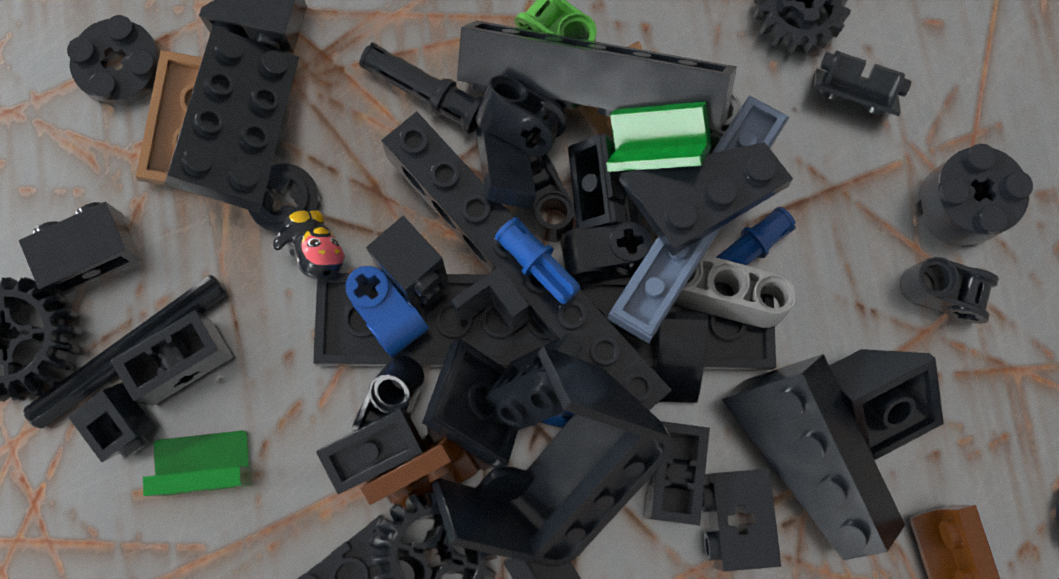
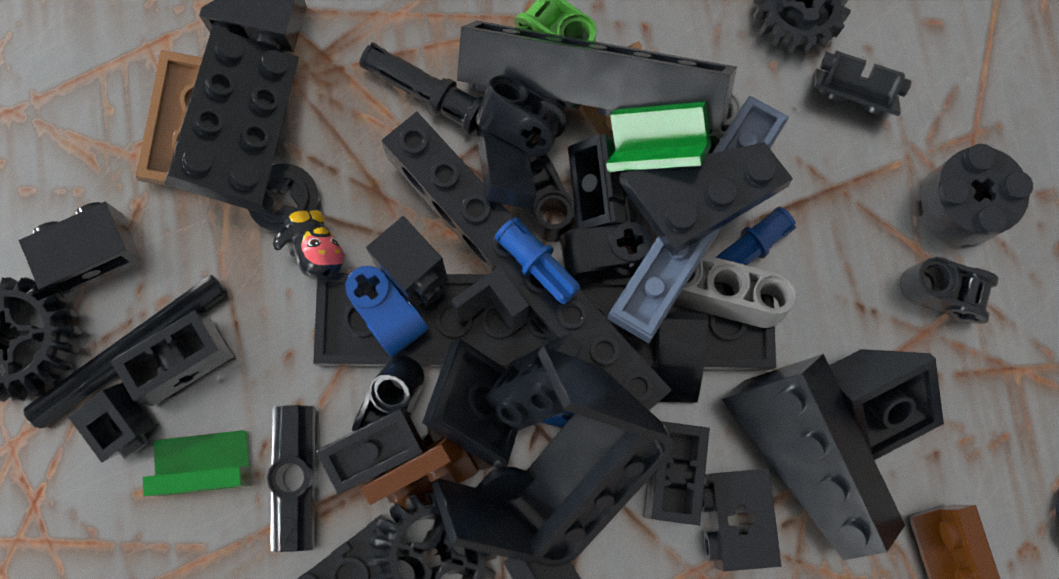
black plate [67,15,160,106] -> none
none -> black piece [267,405,318,552]

